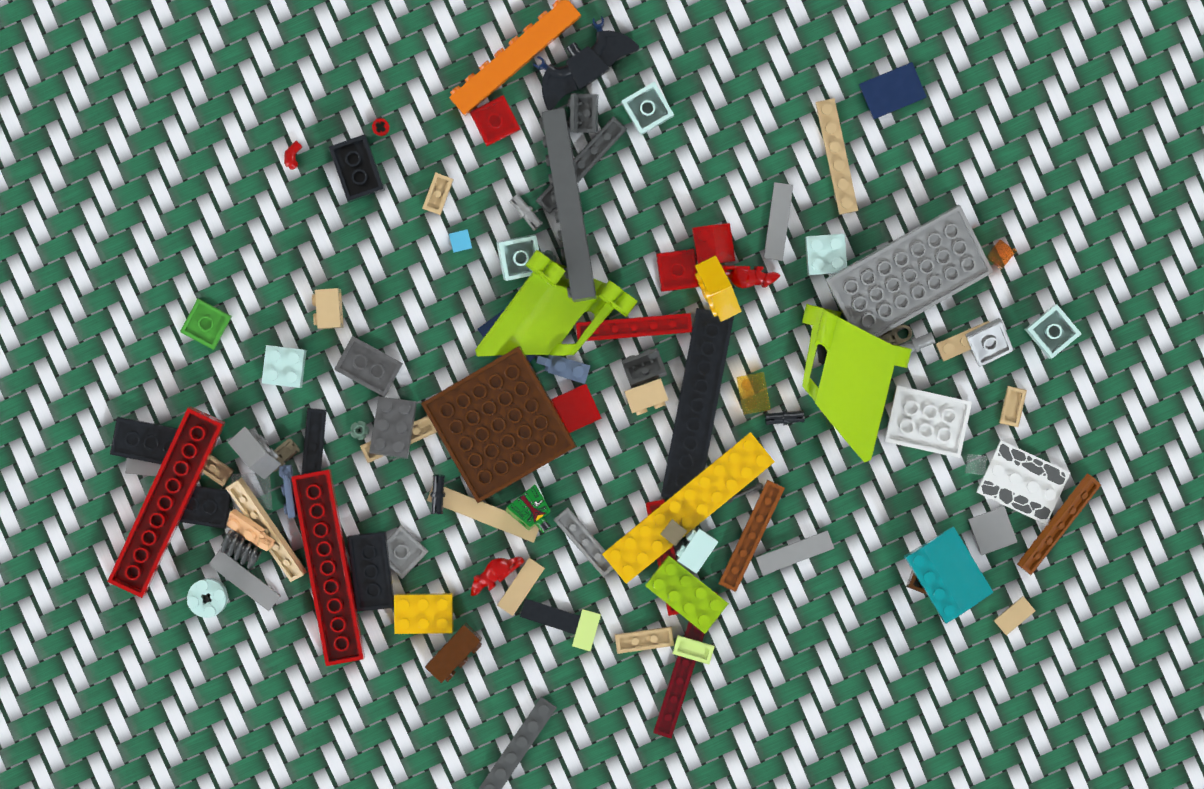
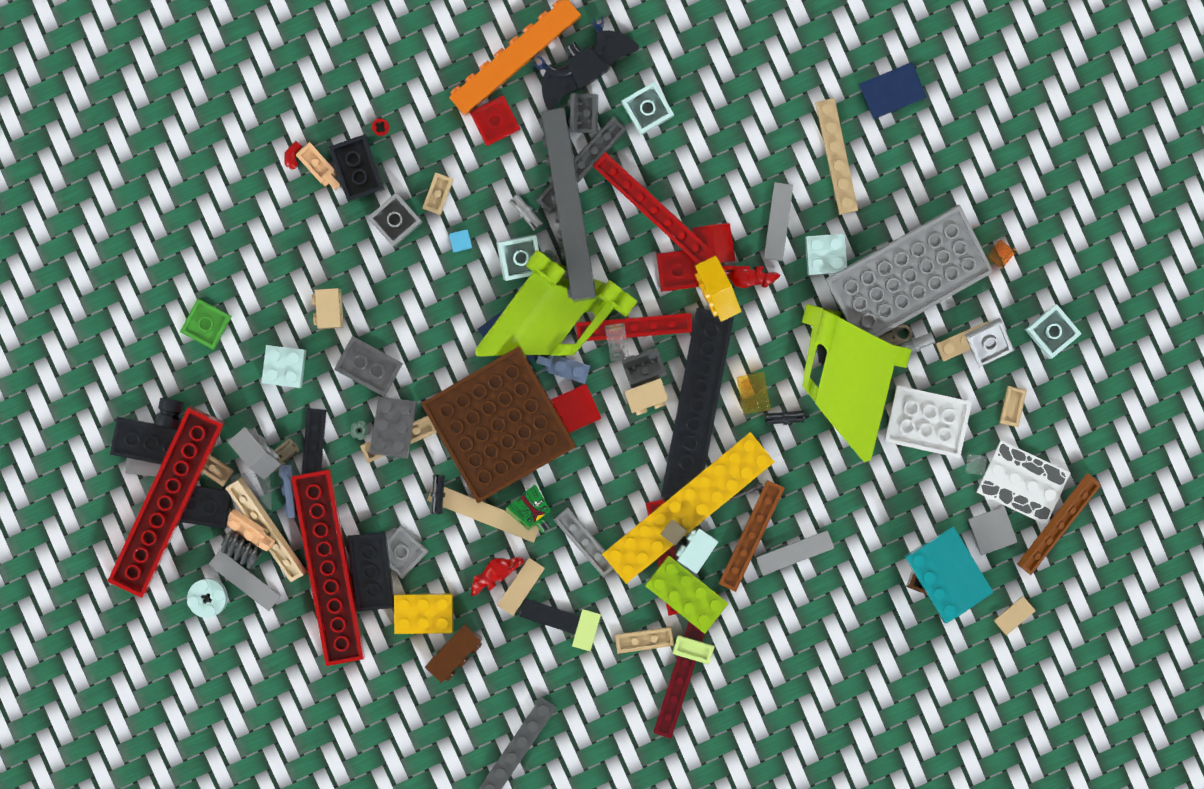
none -> black wheel [155,398,184,429]
none -> light nougat hinge [296,142,341,191]
none -> light grey brick [367,192,423,248]
none -> red plate [593,152,717,264]
none -> clear plate [605,323,630,361]

